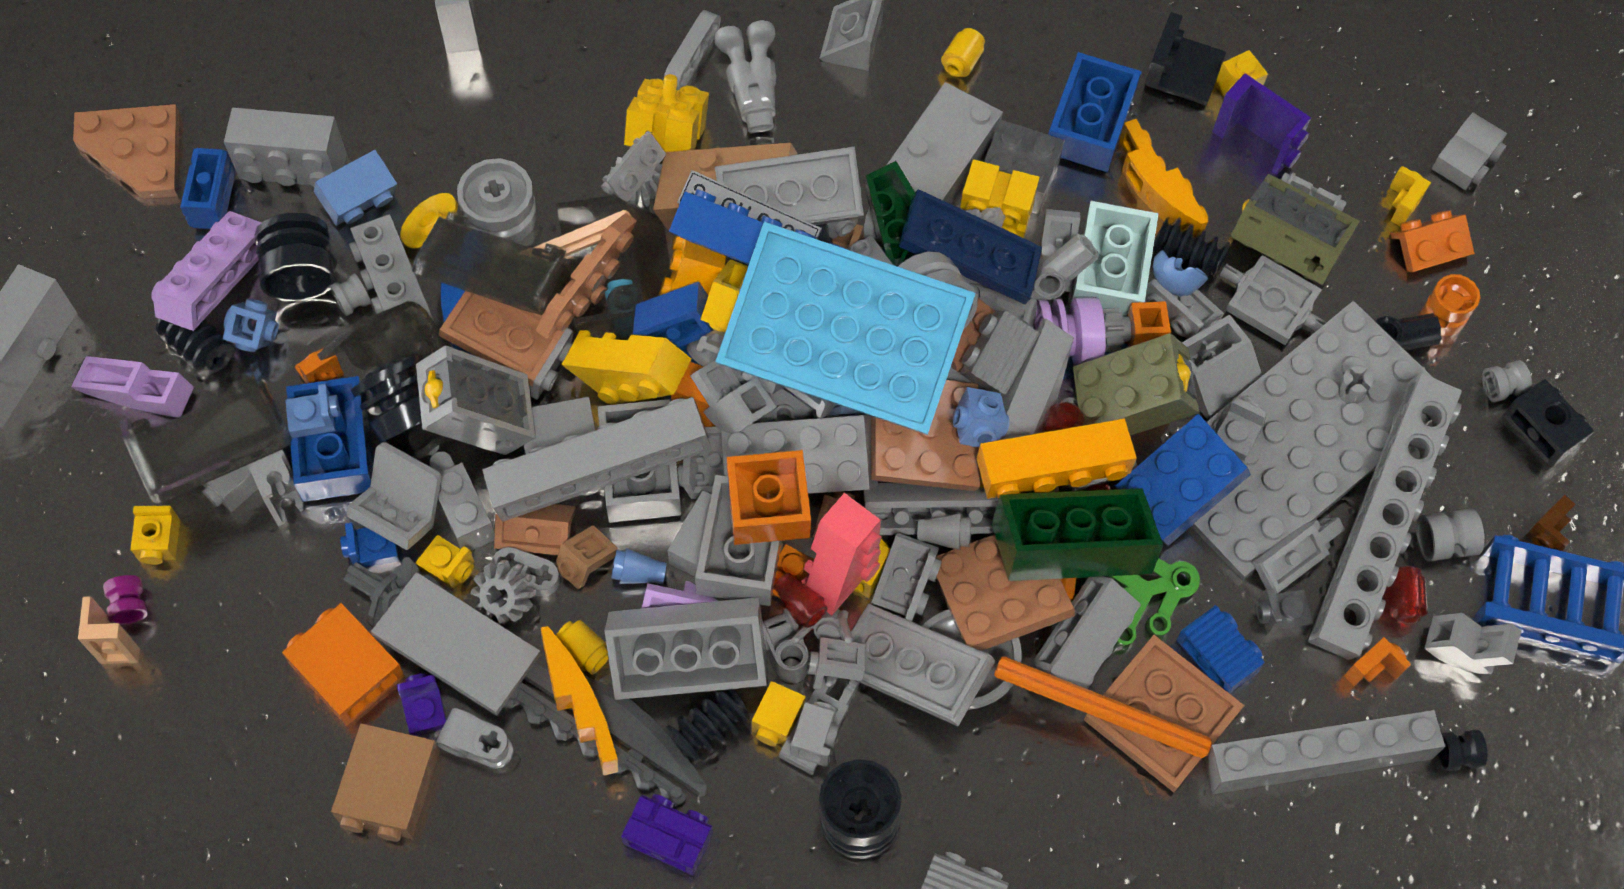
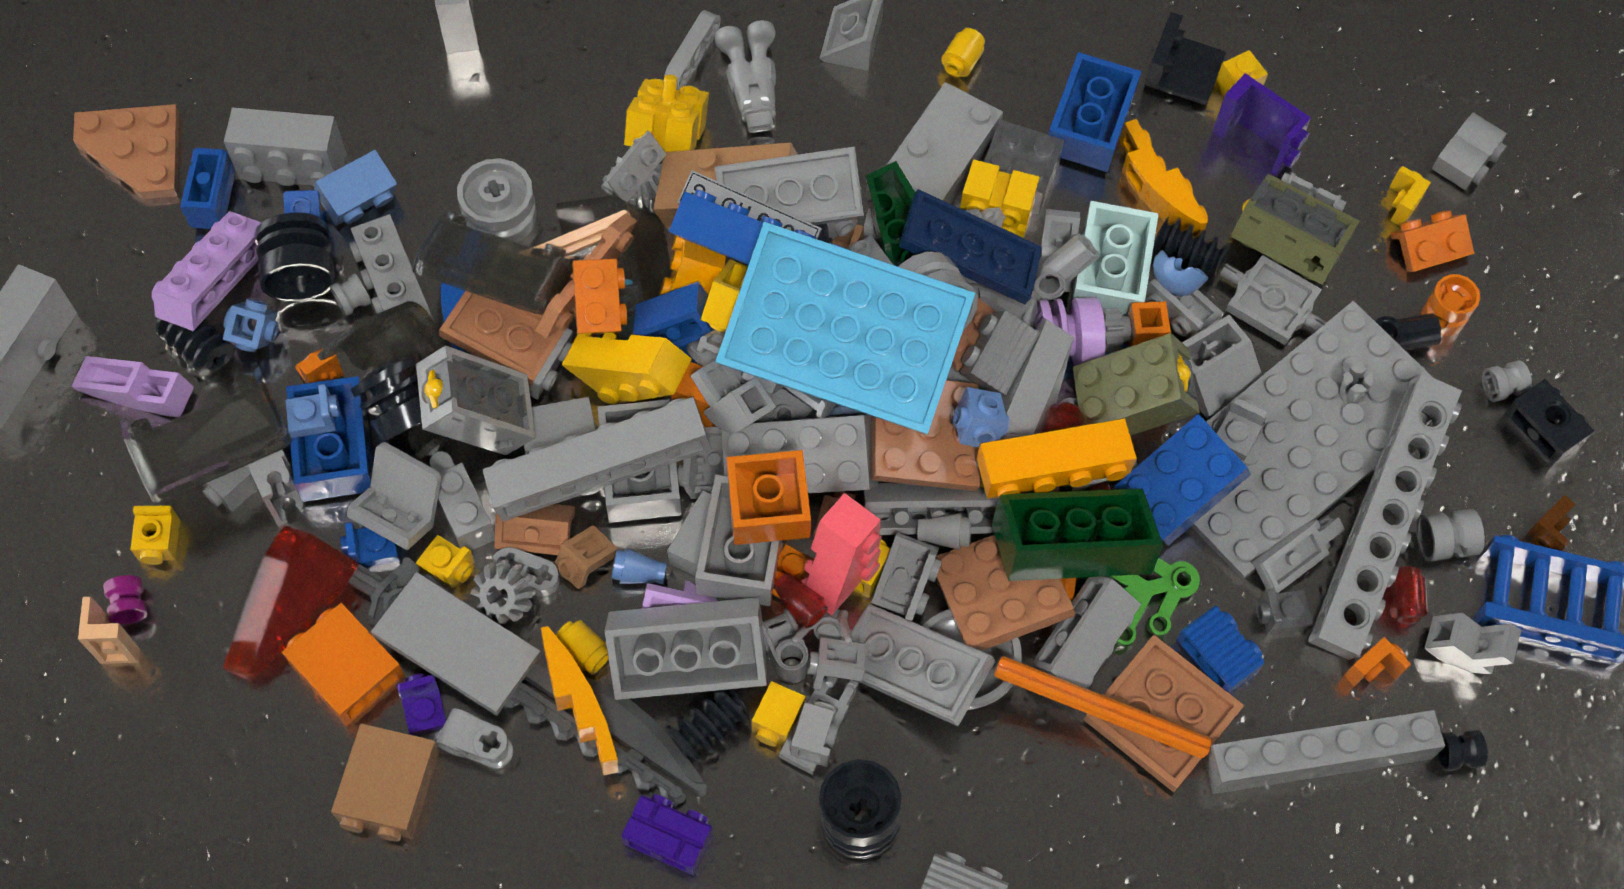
yellow dish [400,193,458,248] -> none
none -> clear red wedge [223,525,359,681]
none -> blue bracket [283,190,328,225]
none -> orange bracket [572,259,627,334]

